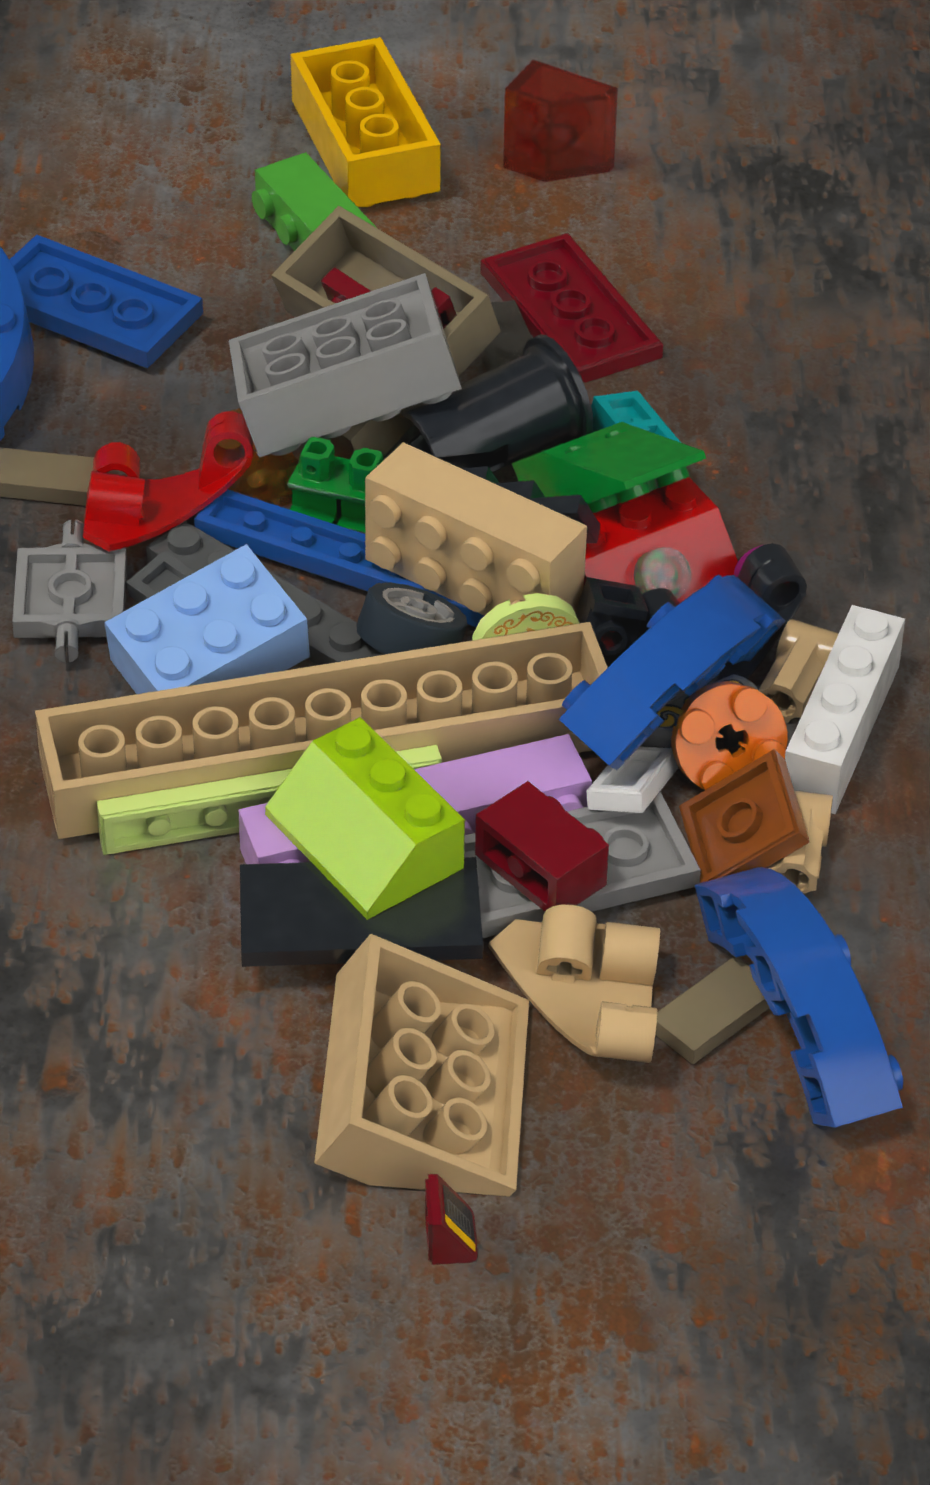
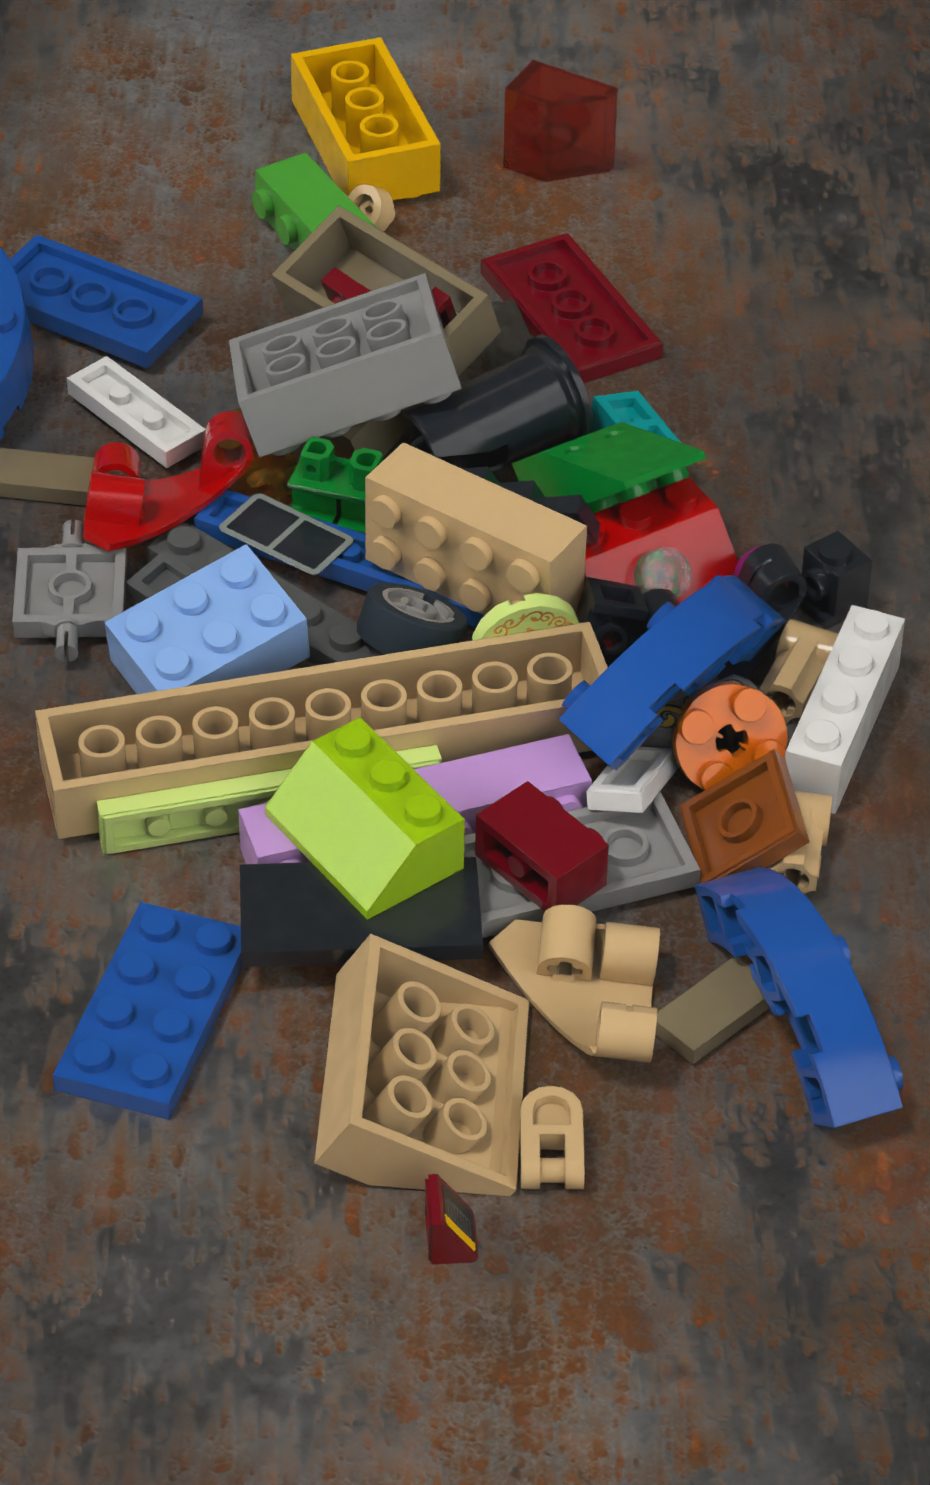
none -> blue plate [52,902,242,1120]
none -> white plate [67,356,206,468]
none -> black sticker [219,494,353,575]
none -> tan tile [348,184,395,232]
none -> tan plate [520,1086,585,1189]
none -> black brick [800,531,873,629]

